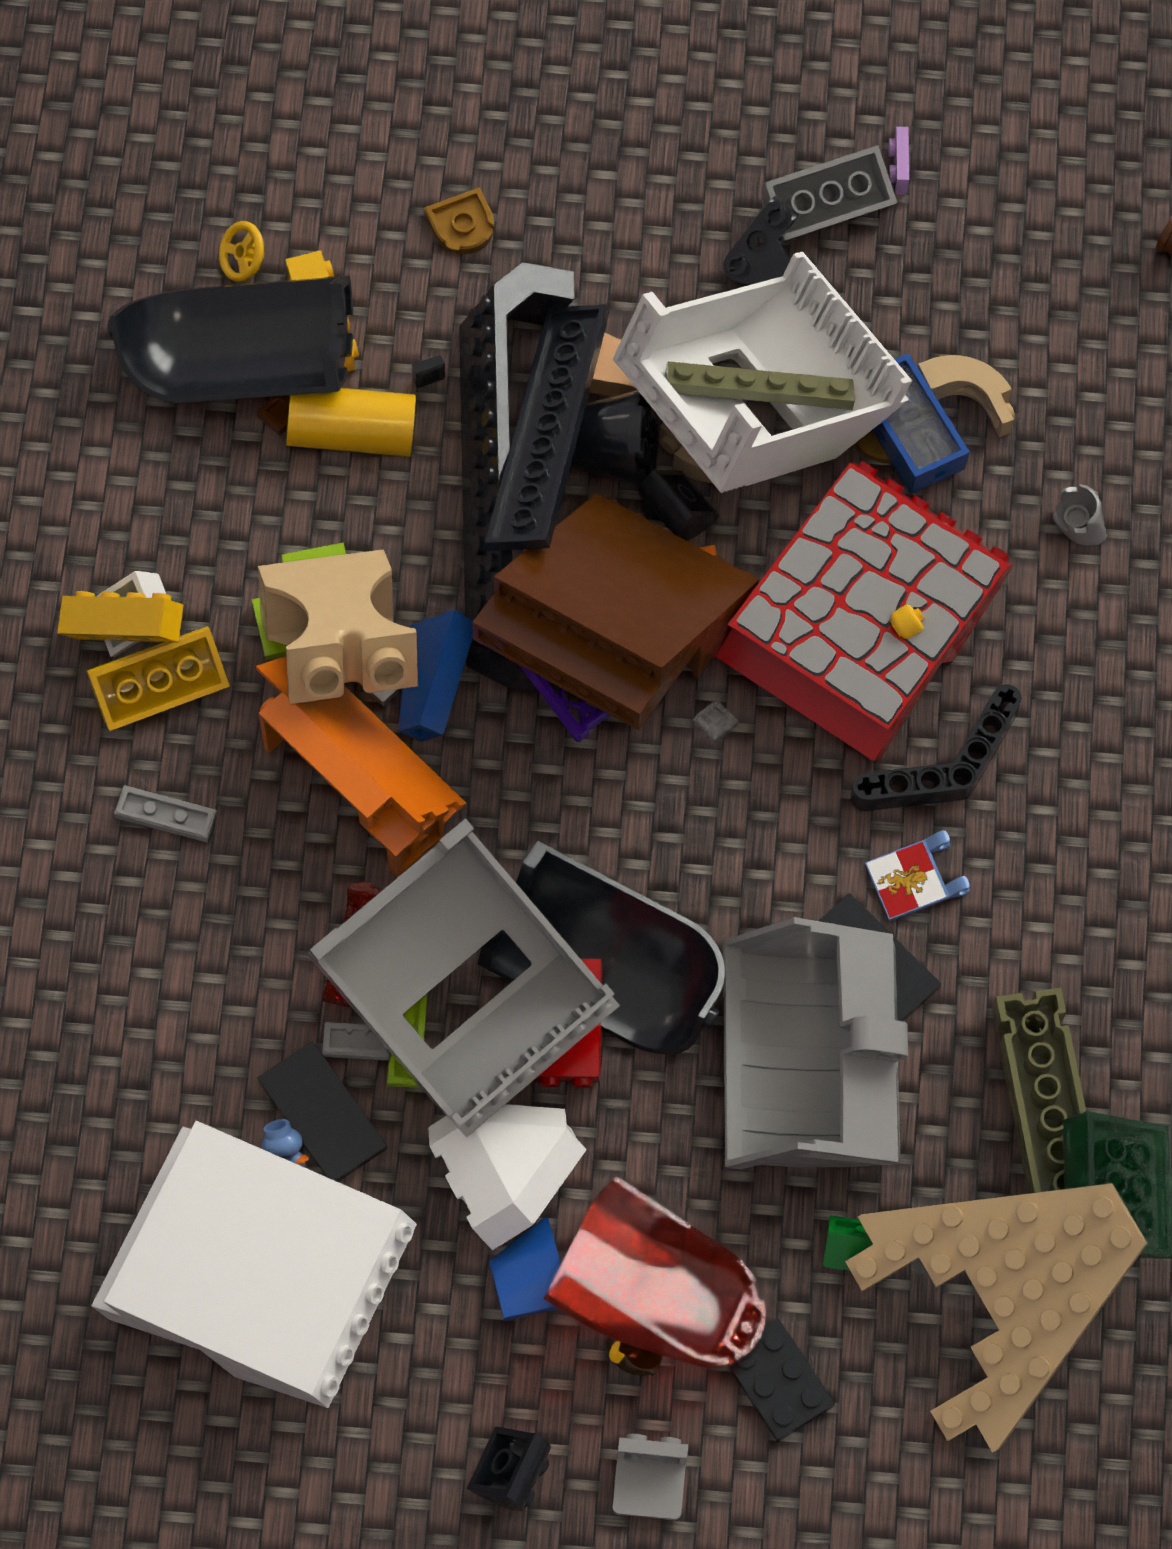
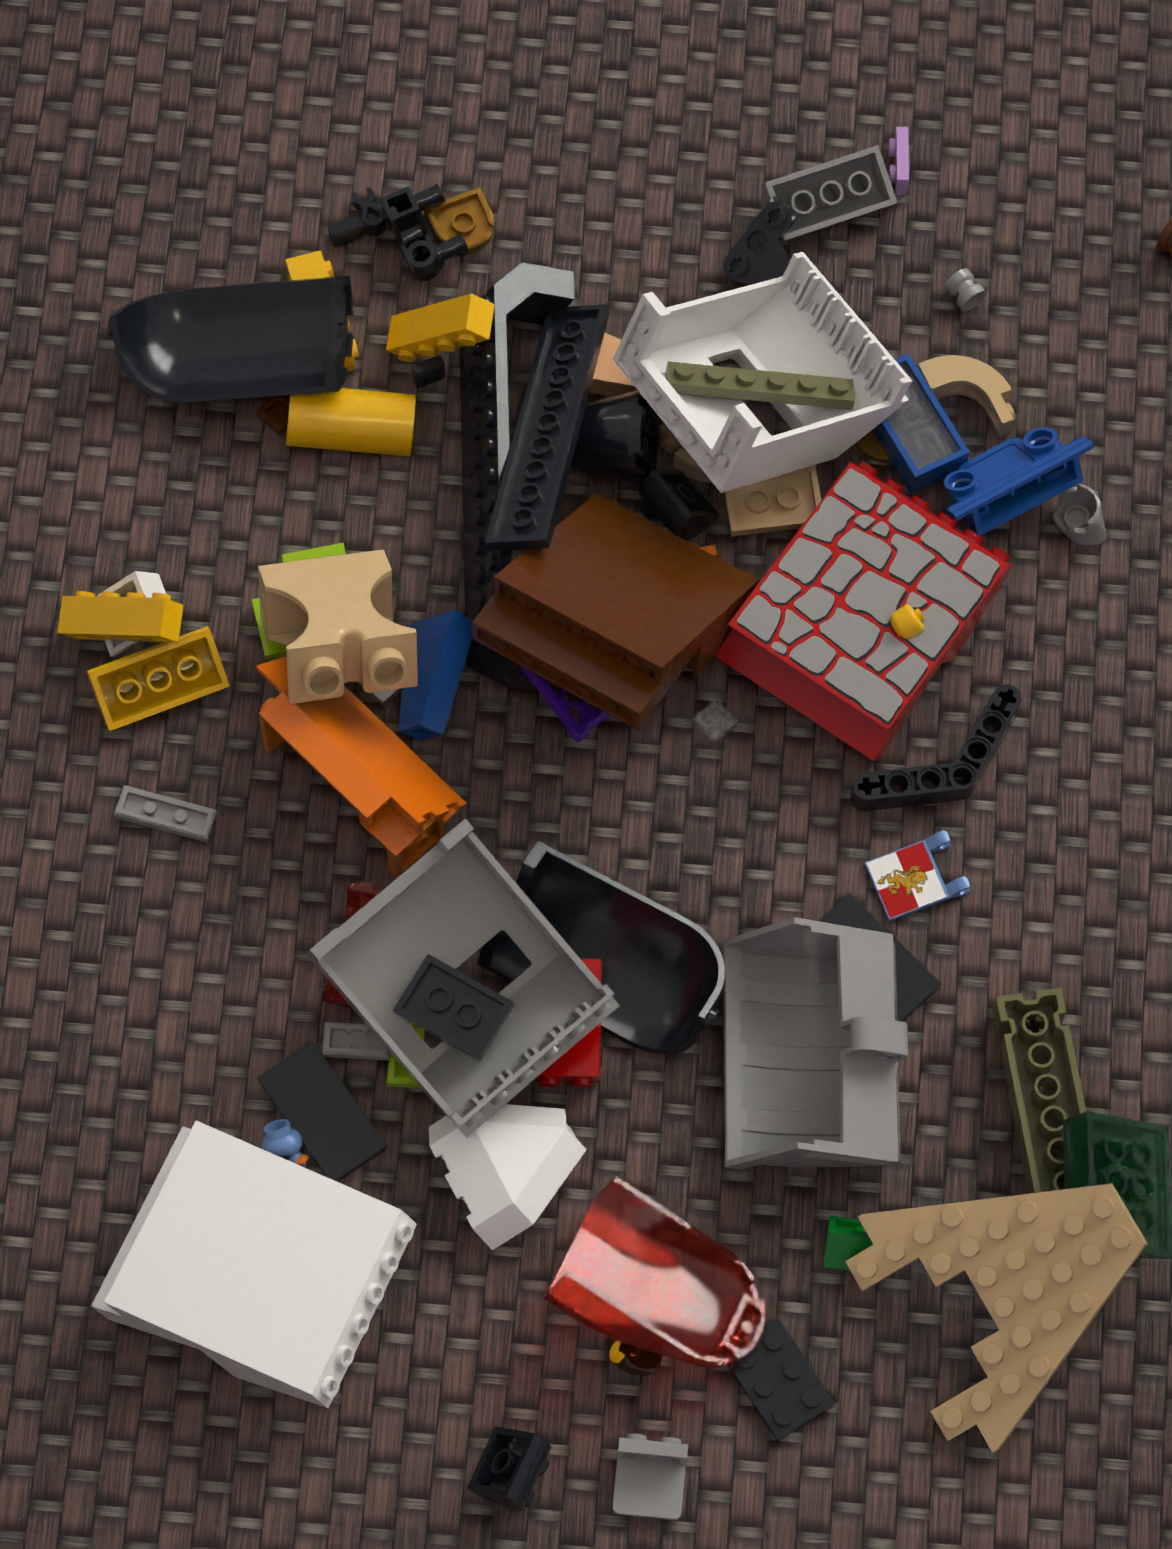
yellow piece [219,221,264,282] -> none
blue slope [489,1217,570,1321] -> none
none -> black bar [327,187,386,246]
none -> black piece [380,183,469,281]
none -> yellow brick [386,294,495,362]
none -> black plate [393,954,515,1062]
none -> tan plate [724,465,821,537]
none -> light grey wheel [944,268,987,311]
none -> blue brick [944,427,1094,536]

